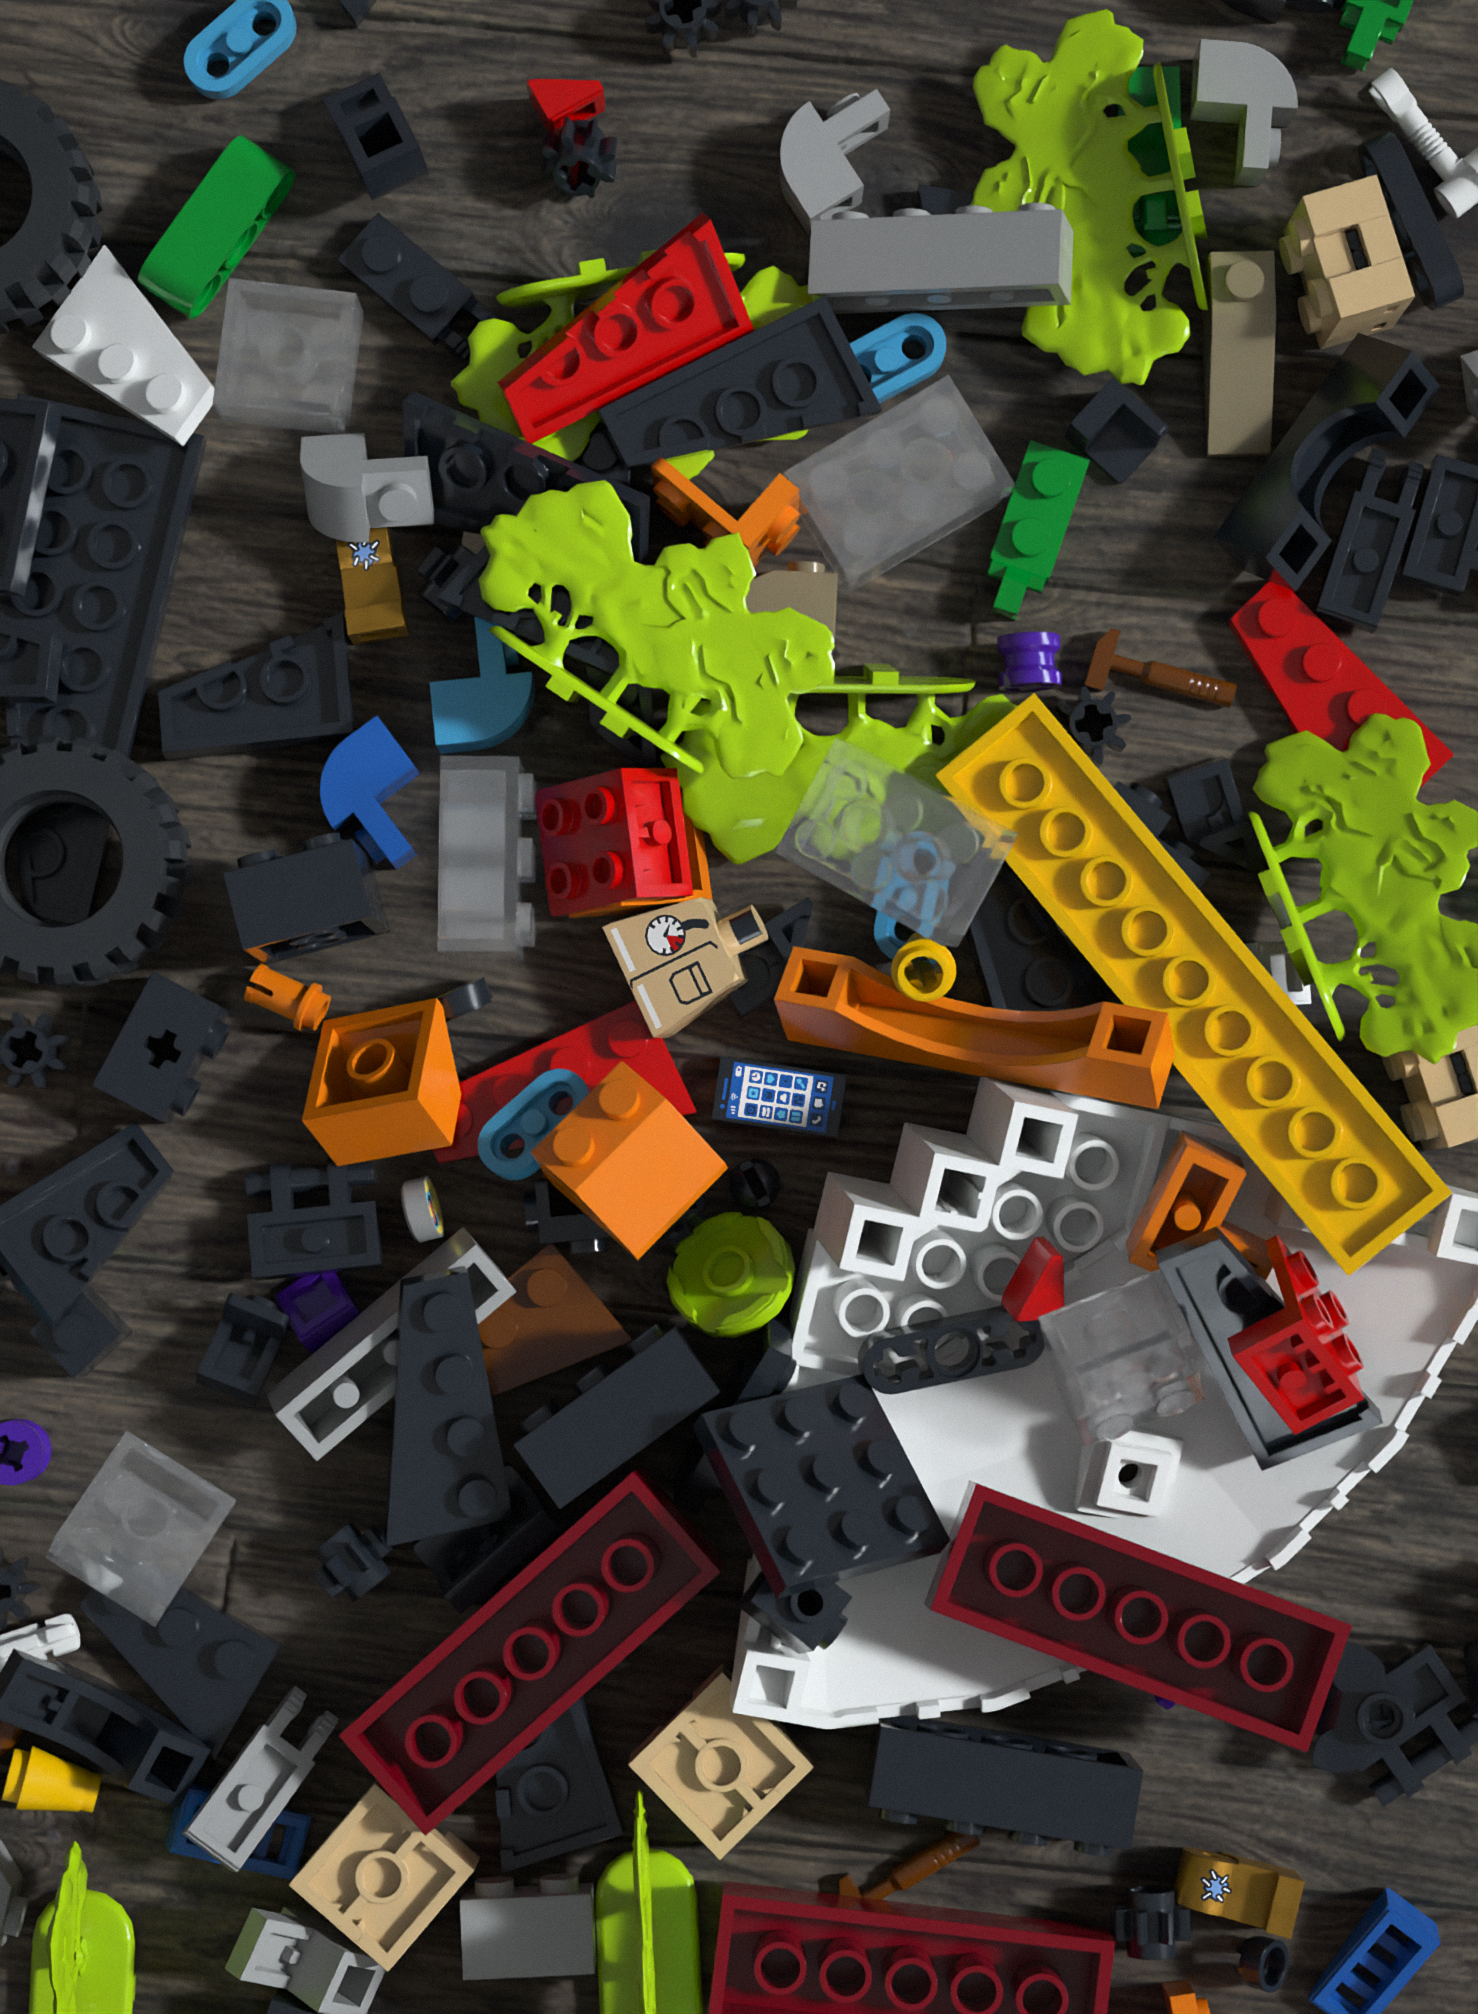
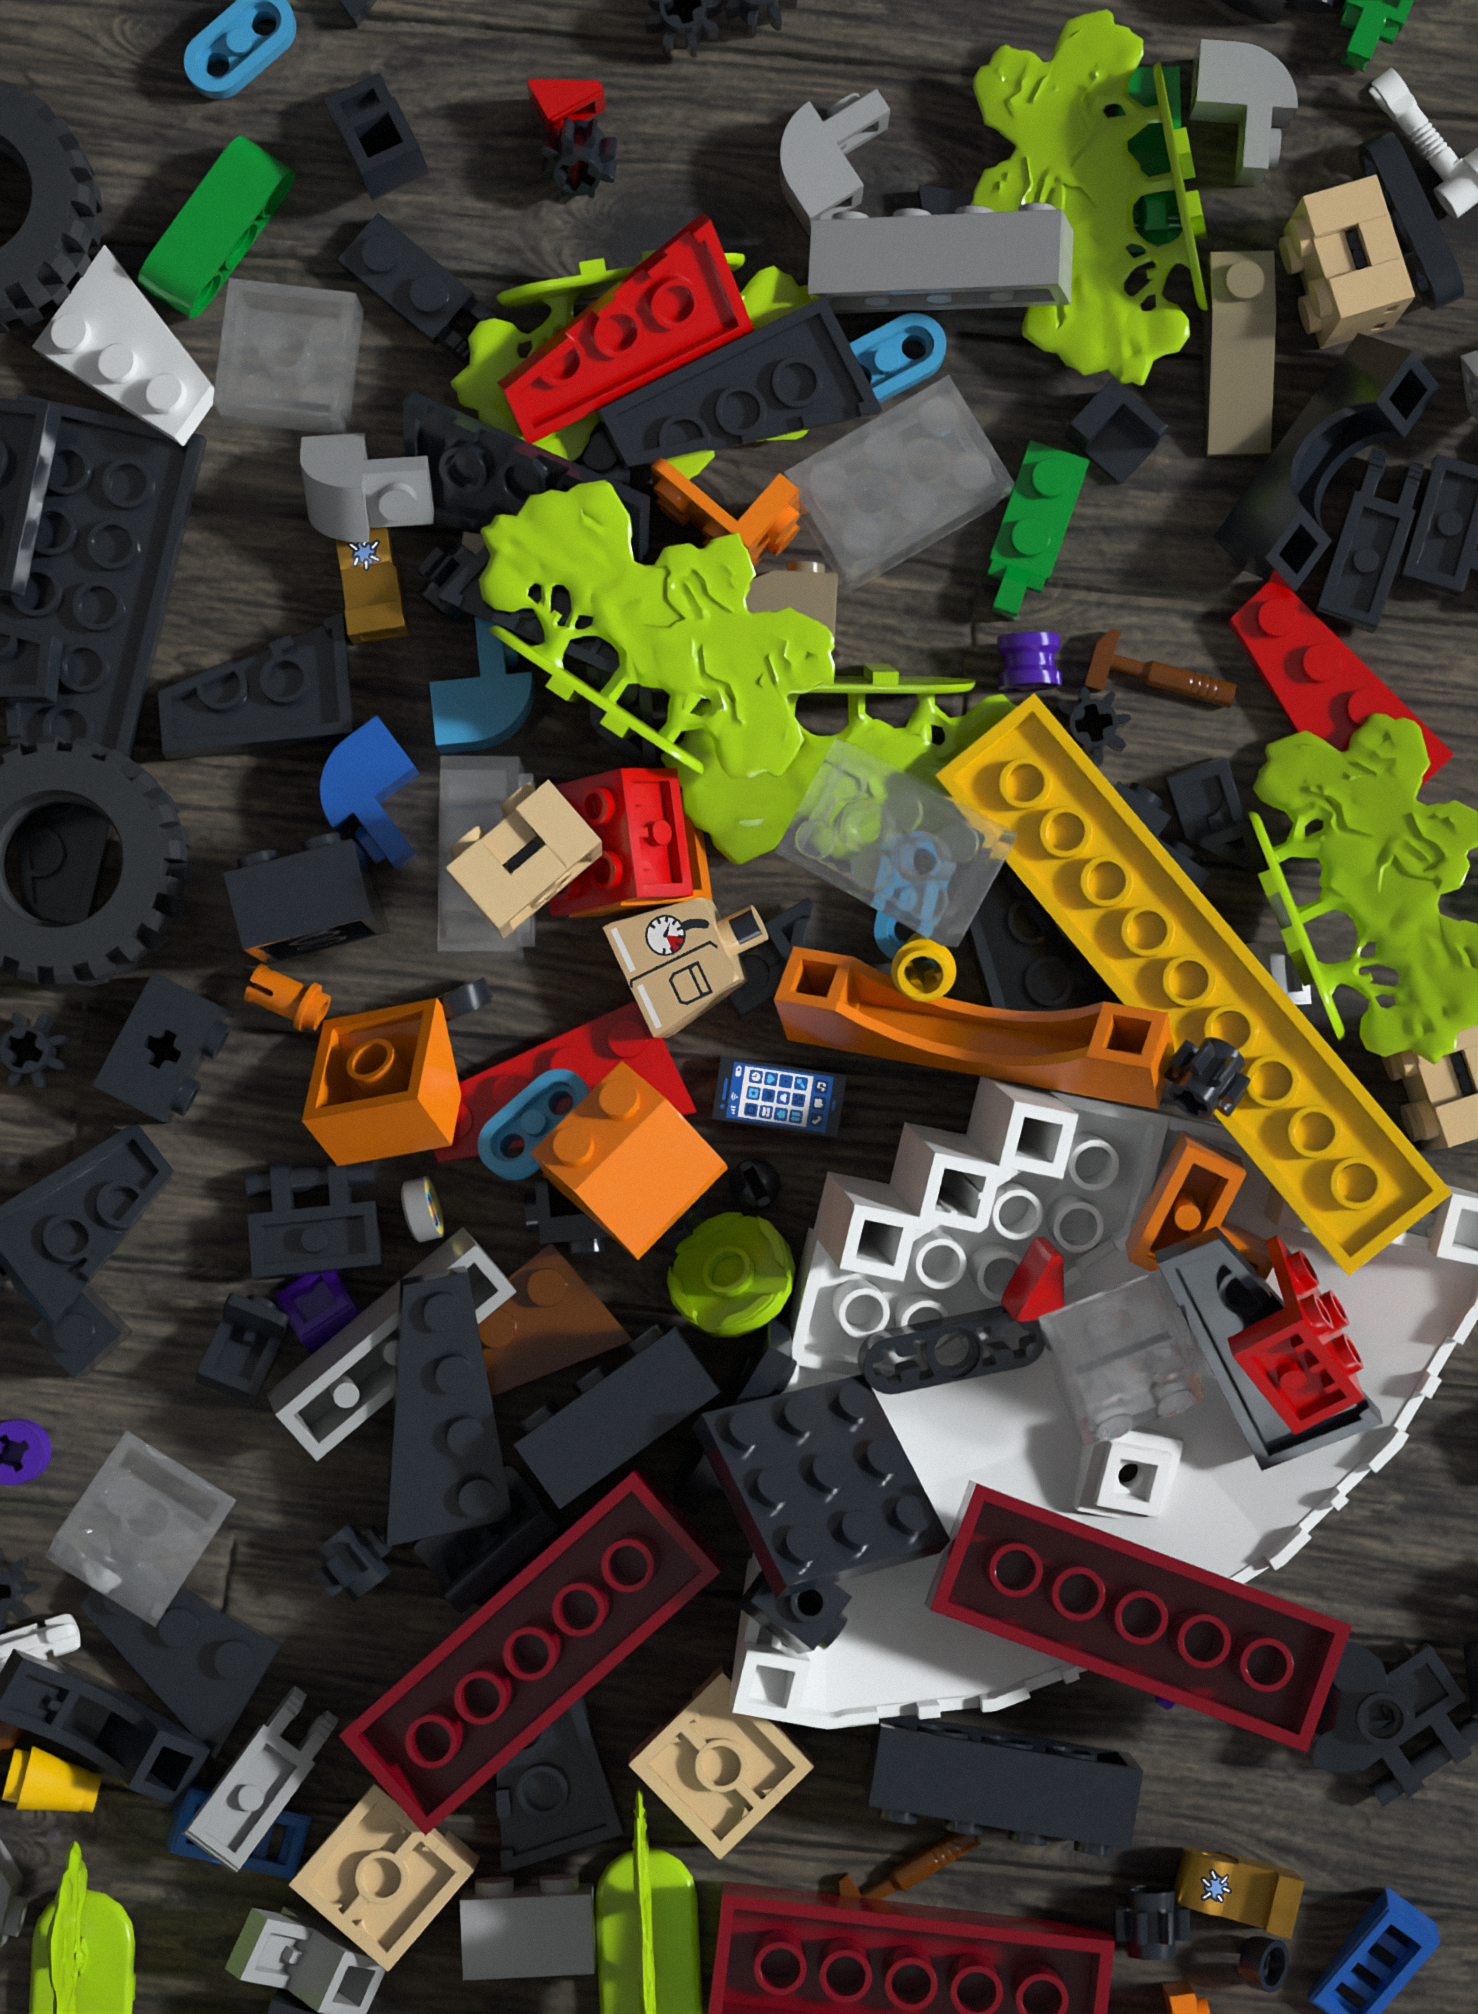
none -> tan piece [446,779,602,940]
none -> black gear [1164,1037,1251,1119]

